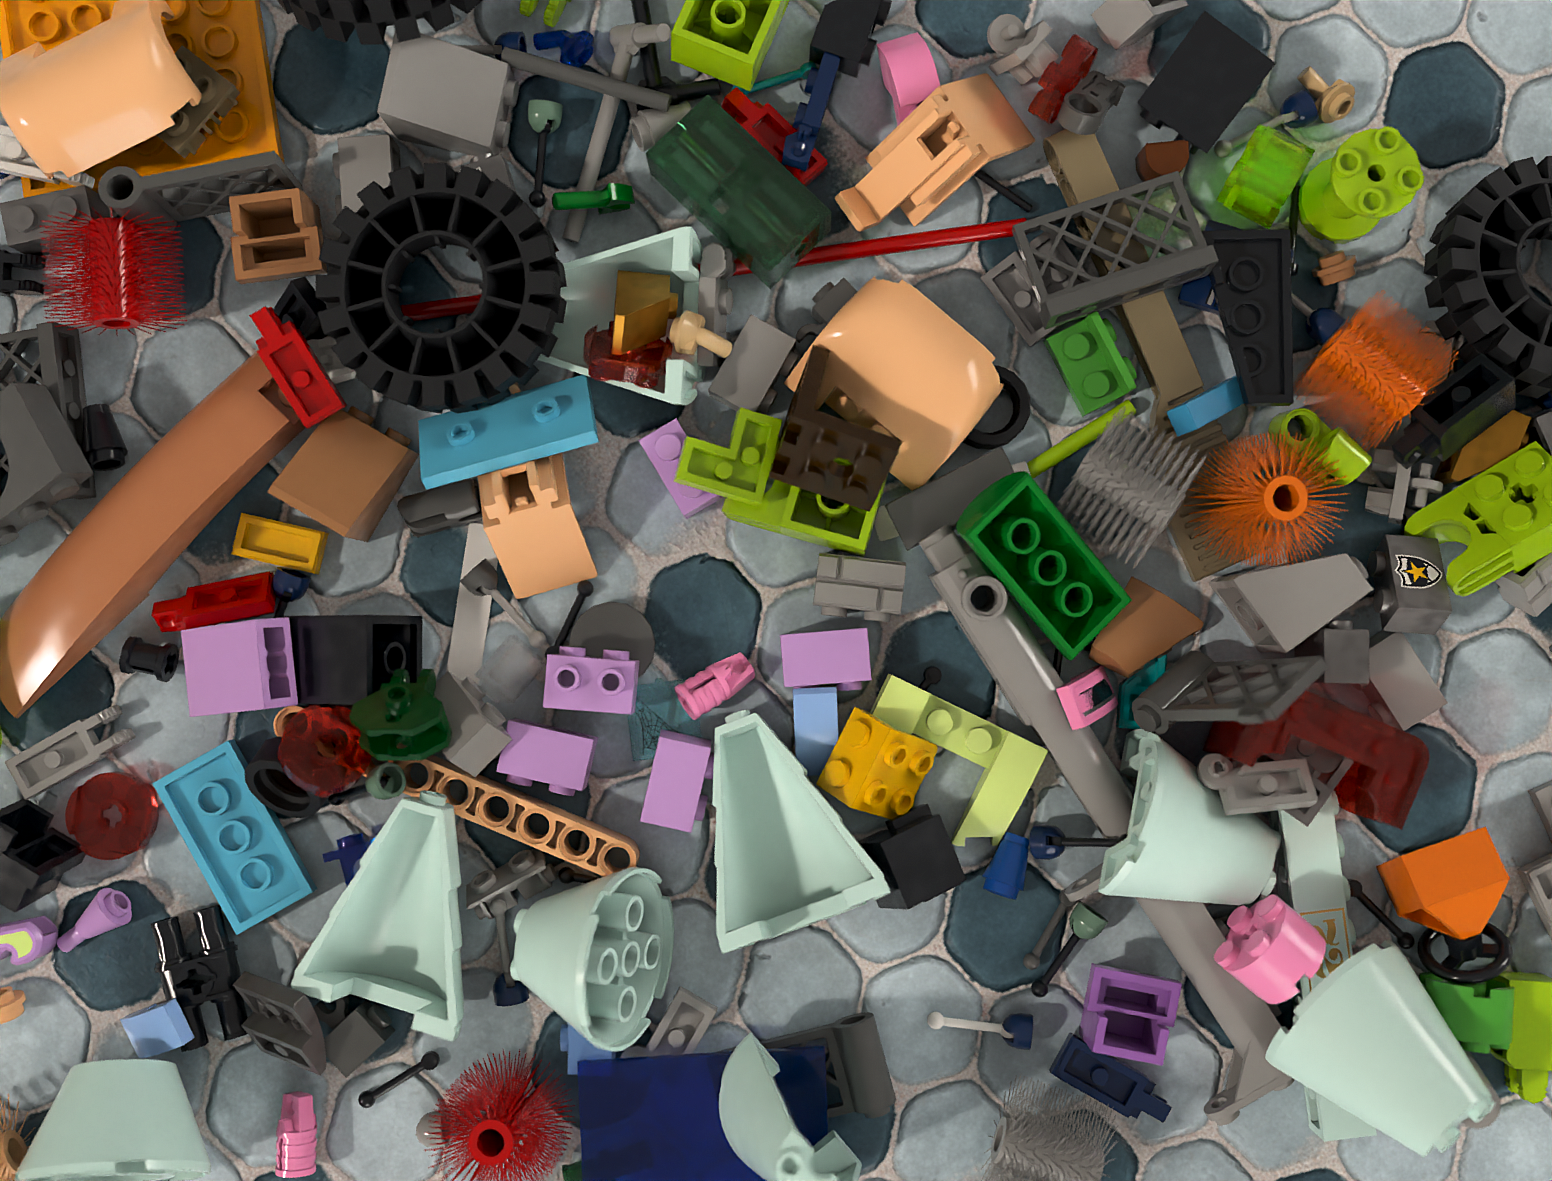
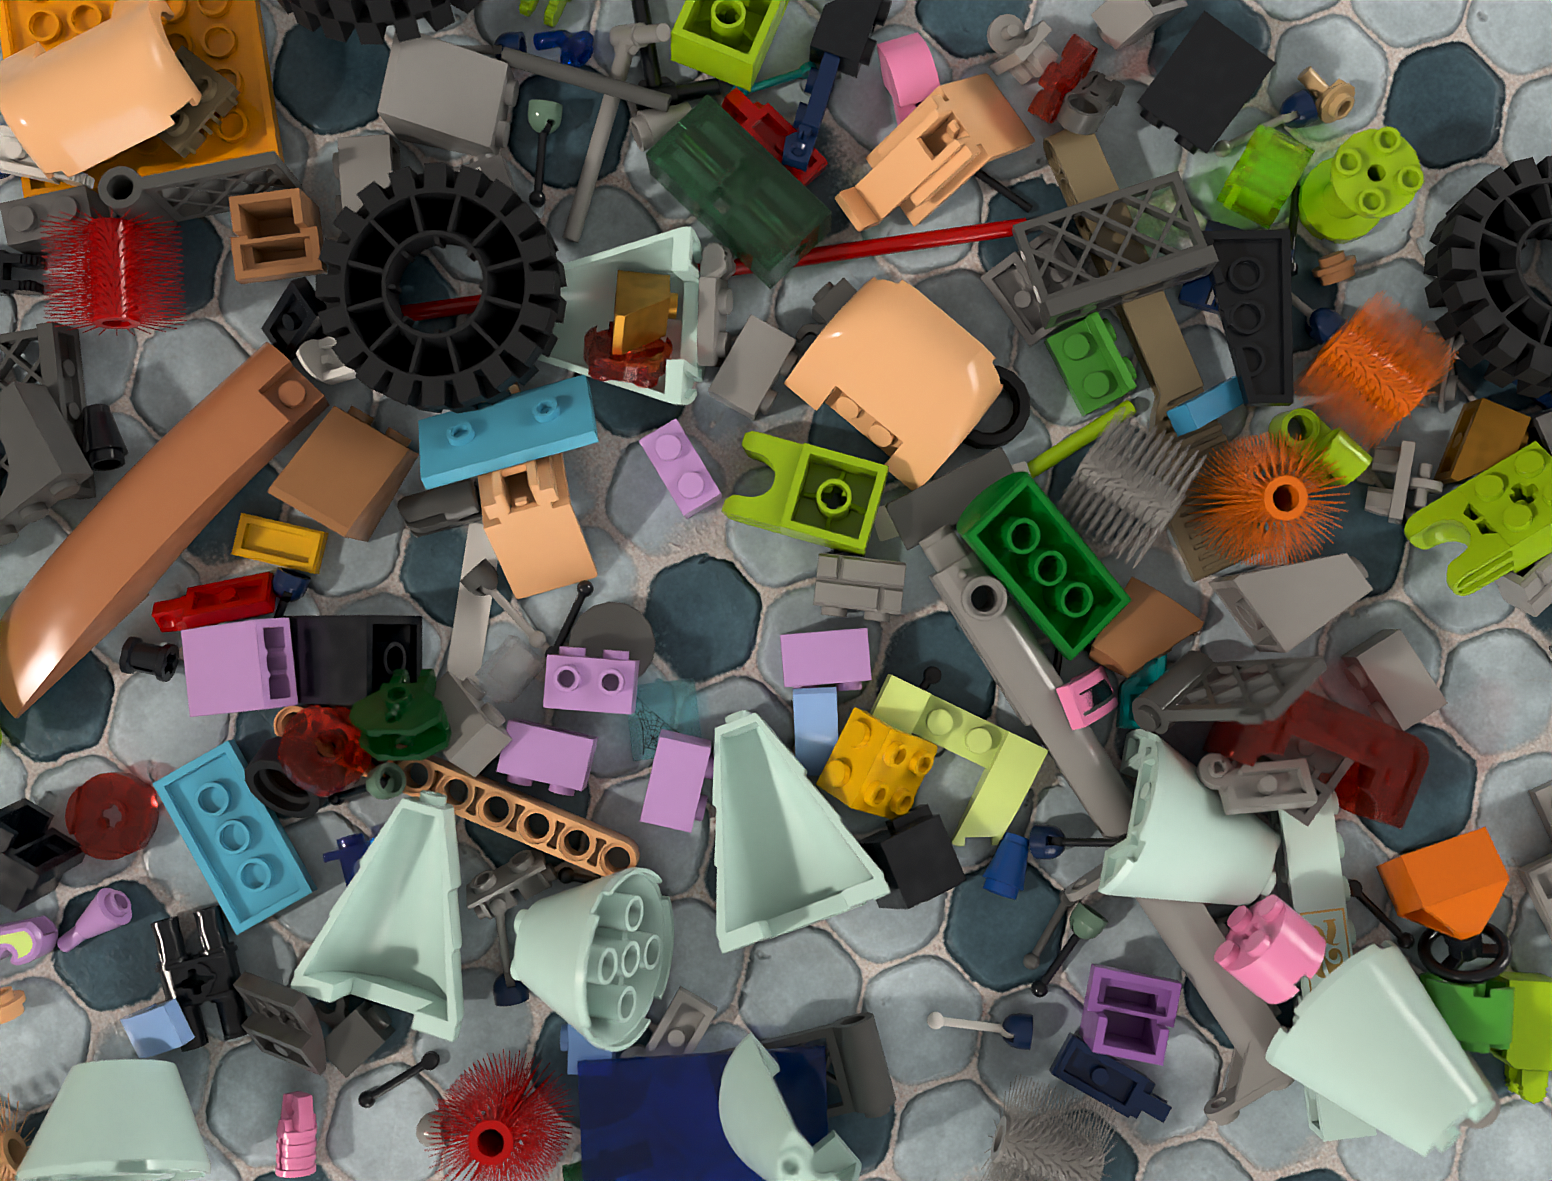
light grey hinge [5,705,136,800] -> none
red hinge [249,306,348,429] -> none
green bar [552,183,635,215] -> none
tan plate [670,310,733,358] -> none
lime plate [673,407,782,507] -> none
bright pink hinge [674,652,755,720] -> none
dark brown bracket [769,345,901,512] -> none
reddish brown brick [1135,140,1189,182] -> none
flat silver brick [1294,620,1369,684] -> none
flat silver brick [1367,534,1452,635] -> none
black hinge [1392,353,1516,469] -> none

